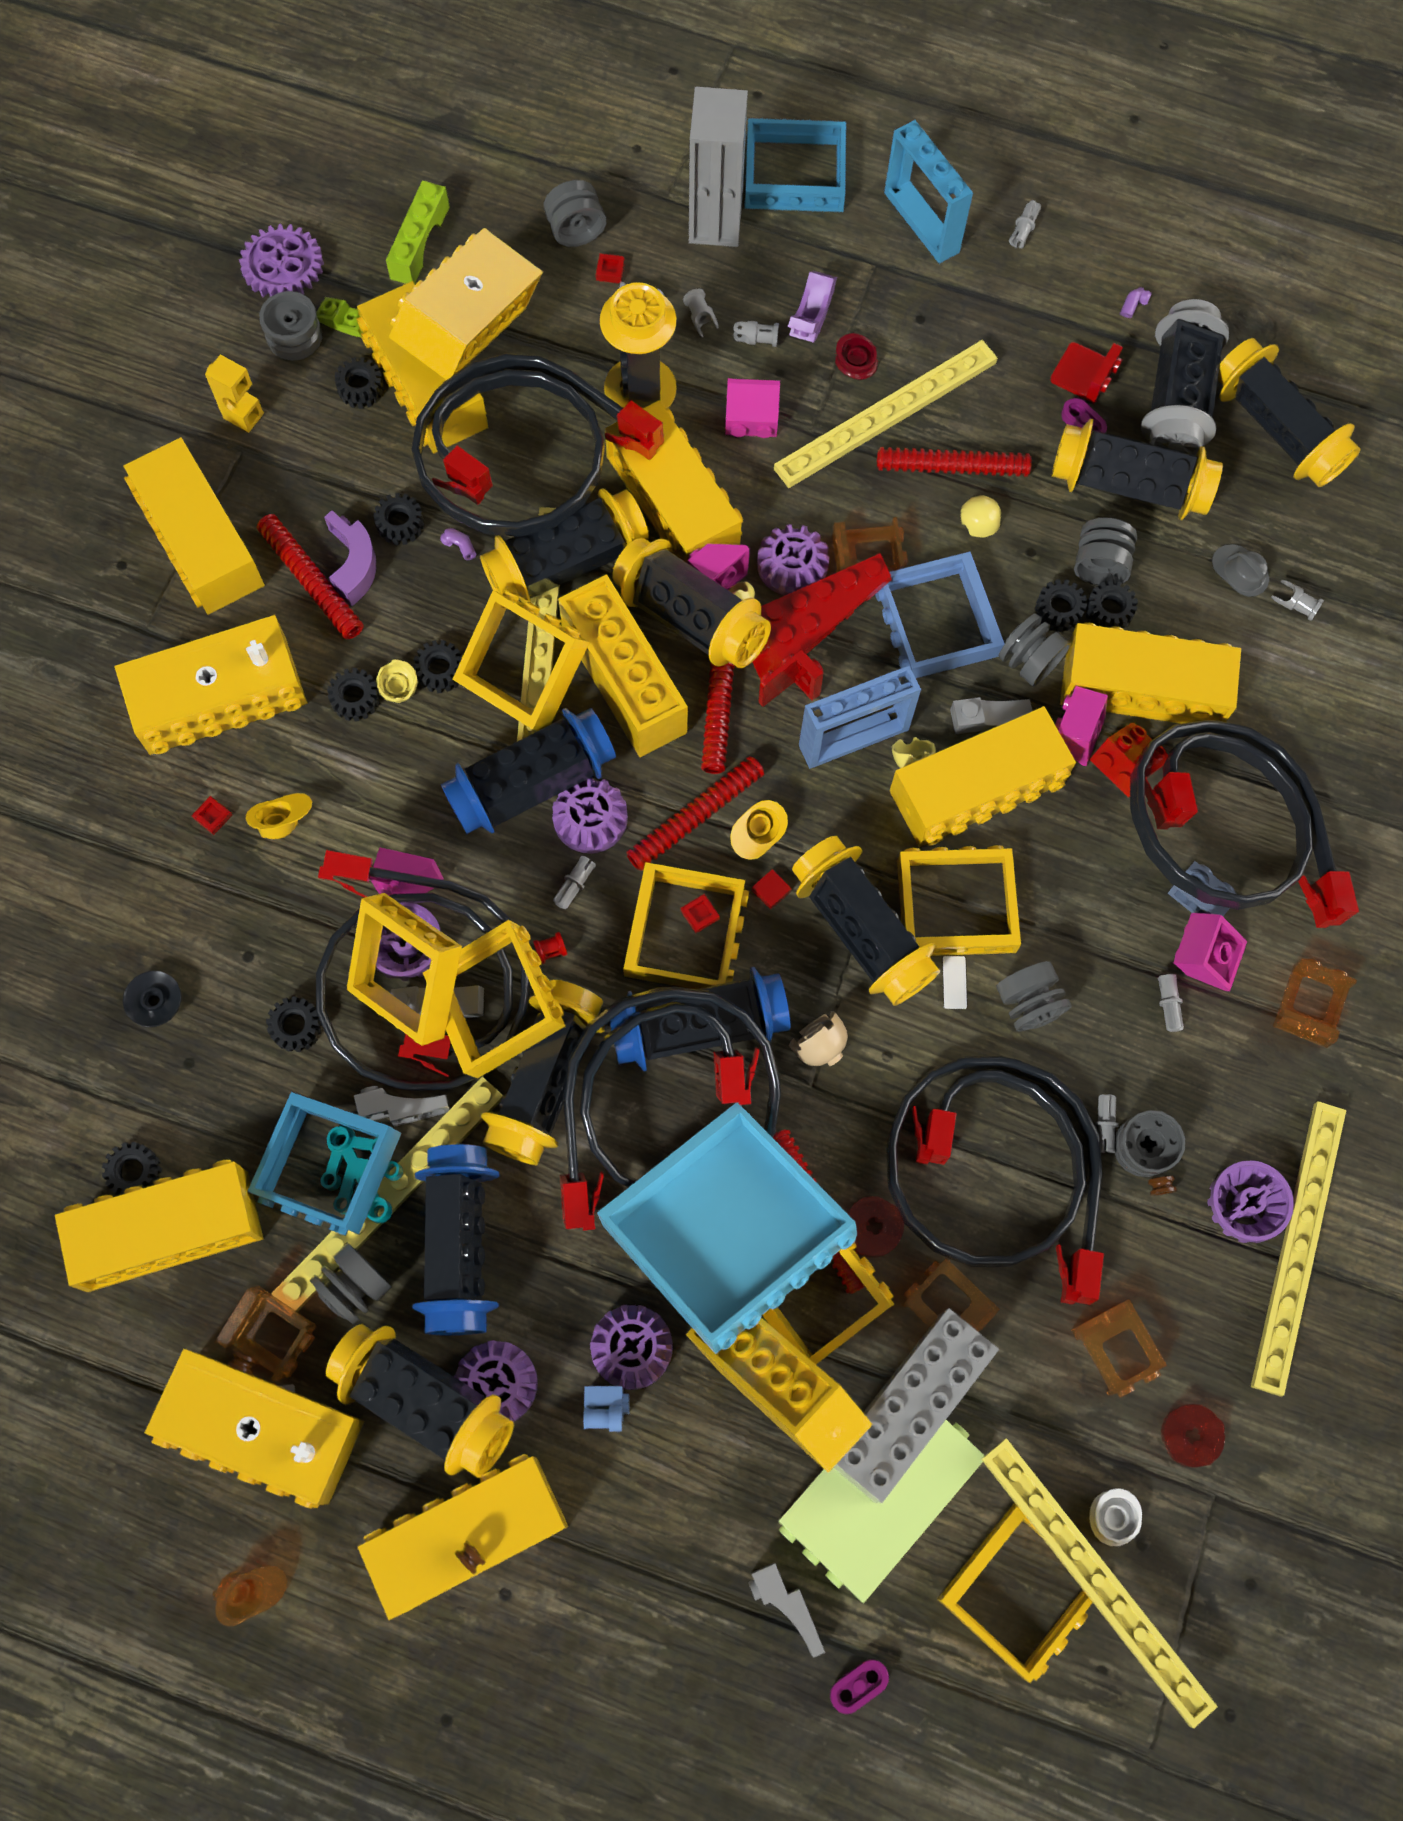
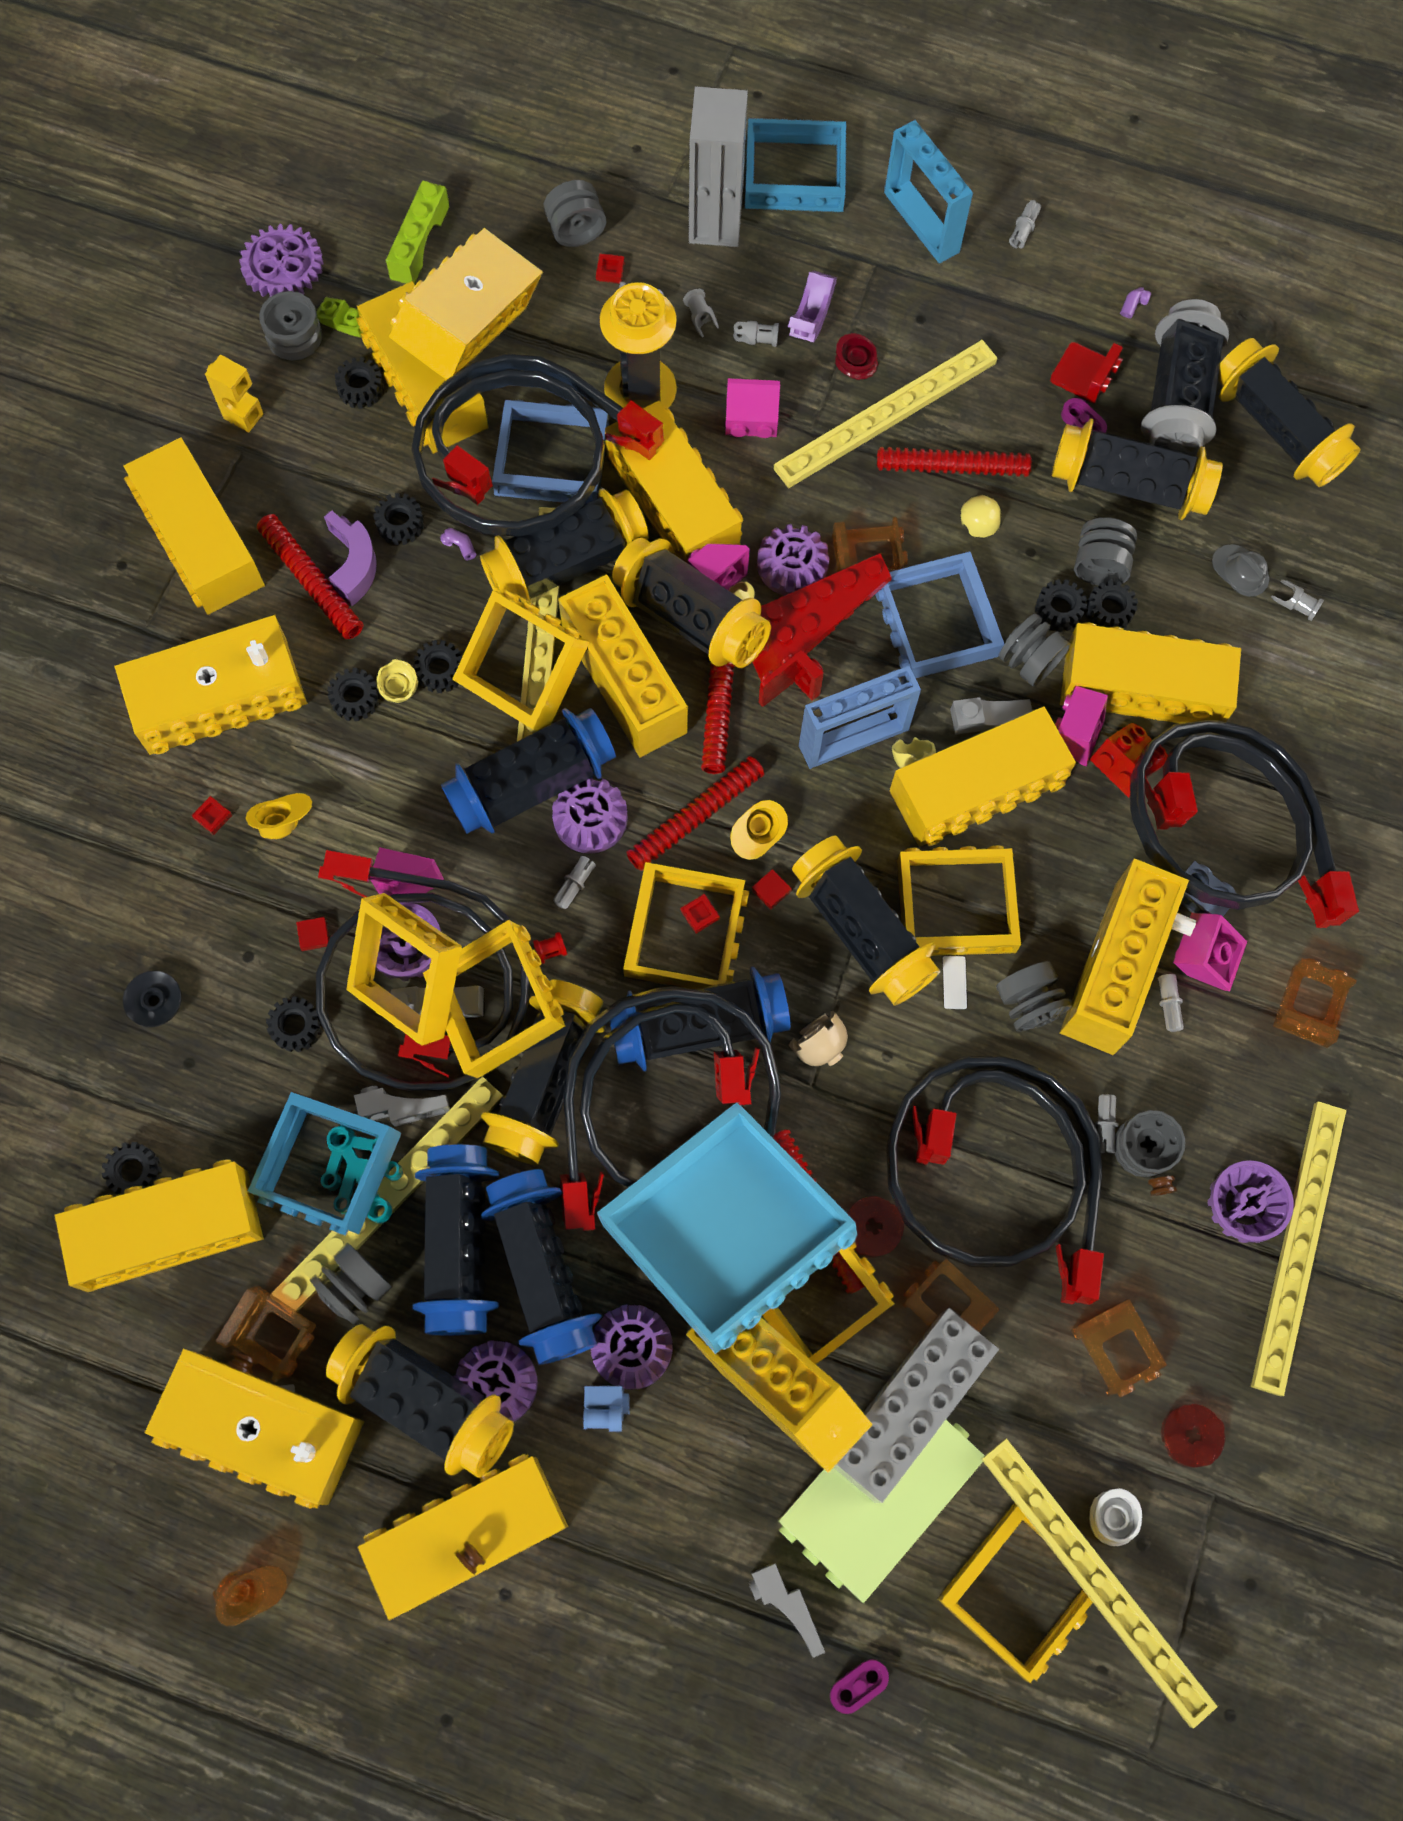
none -> red tile [296,917,329,951]
none -> black brick [481,1169,602,1365]
none -> medium blue window [492,400,609,504]
none -> yellow piece [1060,858,1196,1055]

